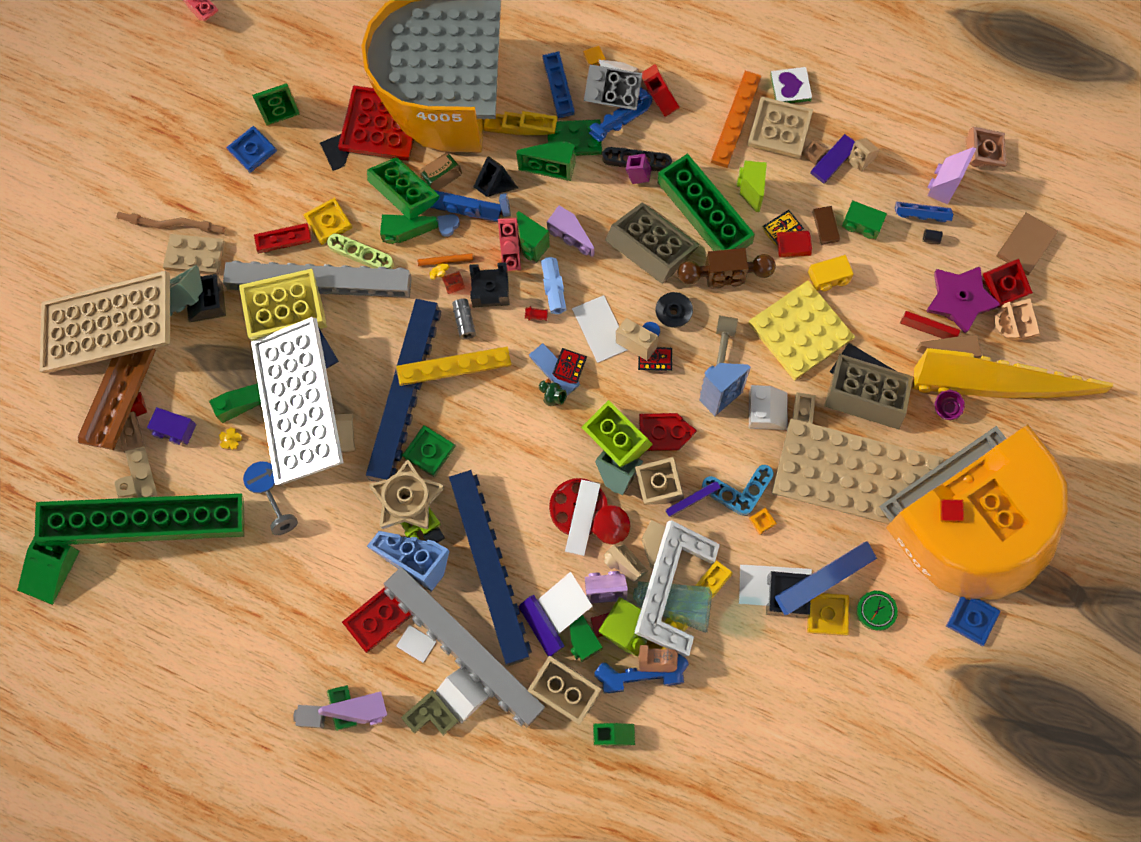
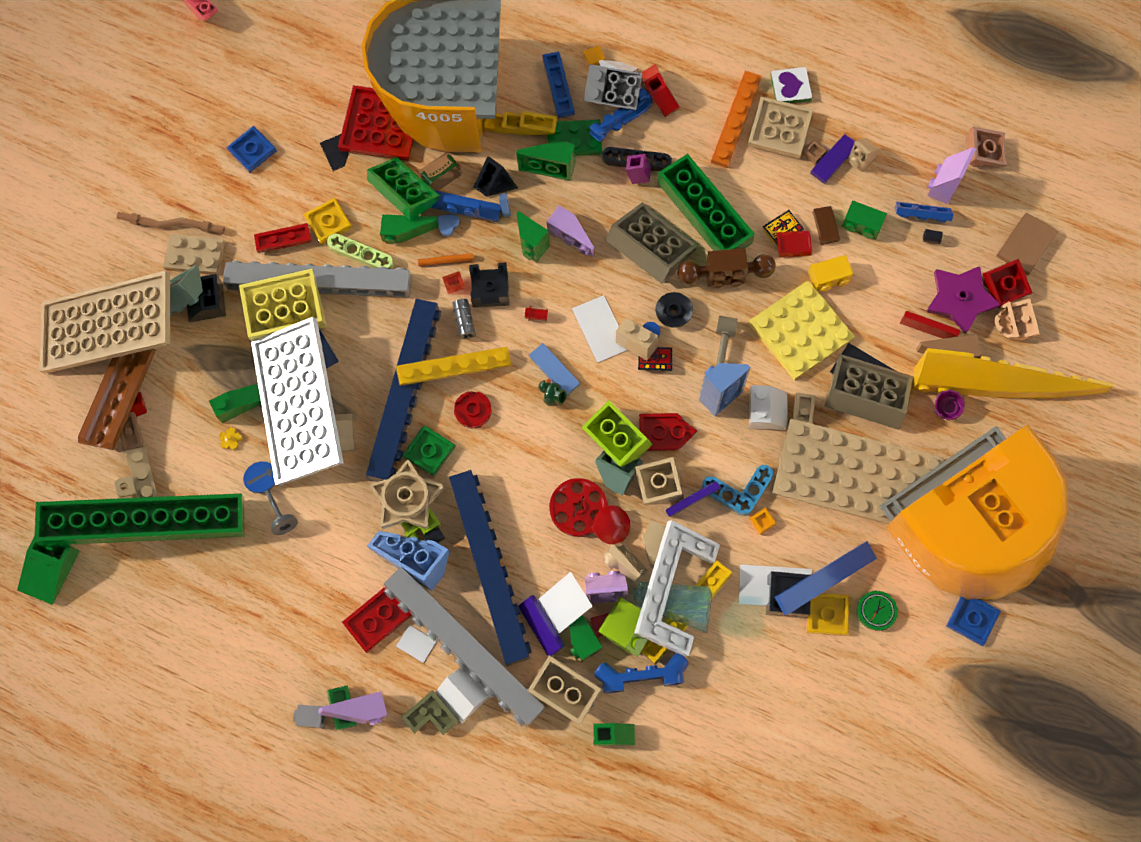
dark purple brick [147,407,197,445] -> none
green slope [252,83,300,126] -> none
yellow plant [429,263,450,280] -> none
coral slope [498,218,521,271] -> none
light blue piece [541,257,566,314] -> none
piece [552,348,587,384] -> none
white sticker [565,480,600,556] -> none
nougat leg [639,645,678,672] -> none
lime slope [737,160,767,212] -> none
red tile [940,499,964,522] -> none
none -> red tile [454,391,492,429]

